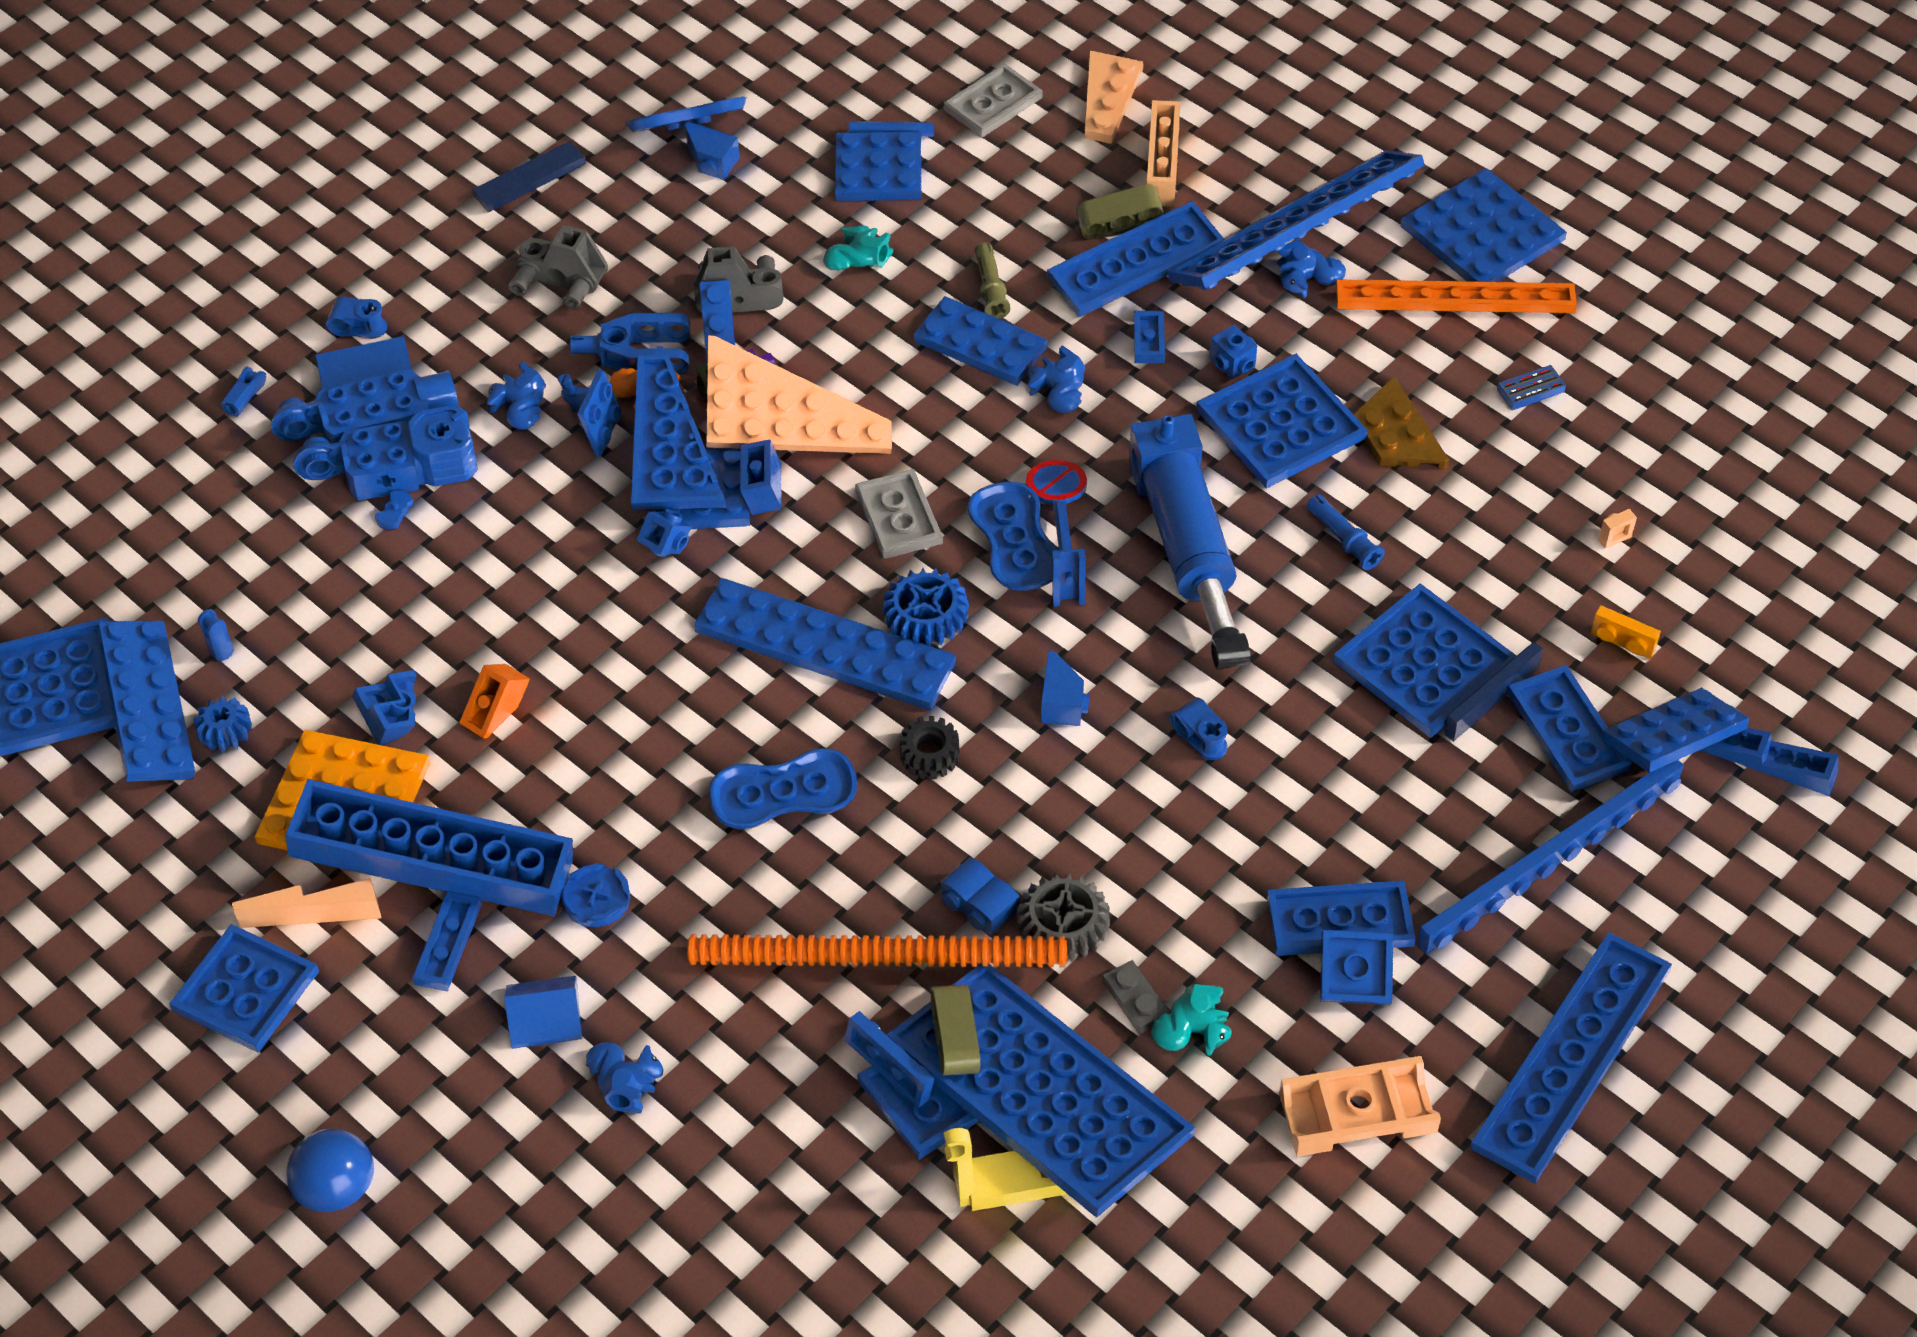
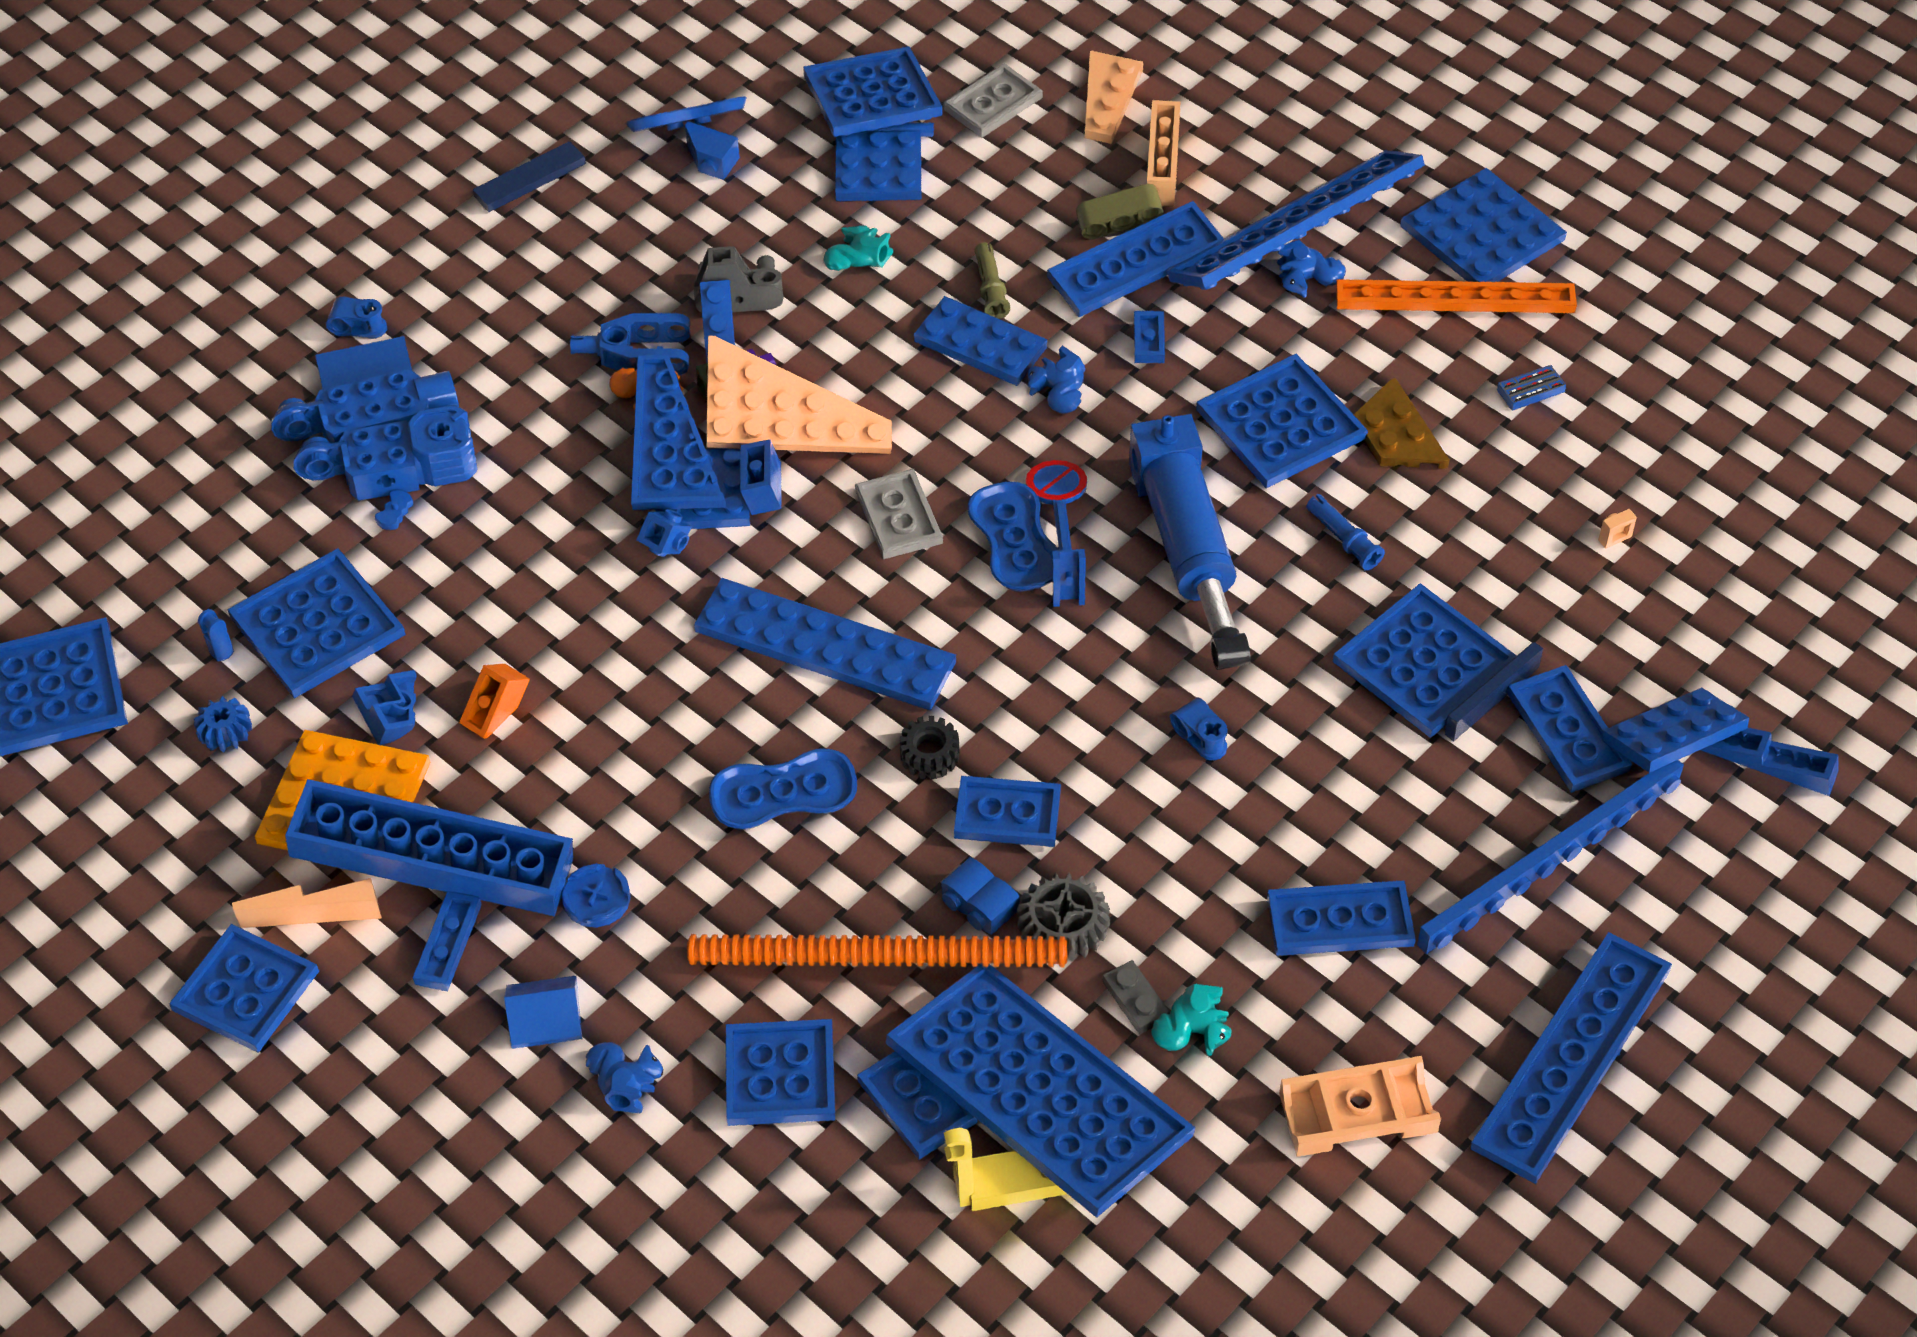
blue plate [97,621,195,781] -> none
blue bar [221,366,267,417] -> none
blue piece [286,1128,374,1212] -> none
blue animal [487,361,546,430] -> none
dark grey piece [508,225,608,310] -> none
blue plate [558,370,621,457] -> none
blue plate [844,1011,934,1108] -> none
blue gear [882,567,969,646] -> none
olive beam [931,985,980,1076] -> none
blue slope [1041,651,1090,726] -> none
blue brick [1209,325,1257,379] -> none
blue plate [1320,930,1393,1005] -> none
light orange plate [1590,605,1661,659] -> none
none -> blue plate [227,548,406,699]
none -> blue plate [726,1019,836,1126]
none -> blue plate [803,46,942,137]
none -> blue plate [954,776,1061,847]

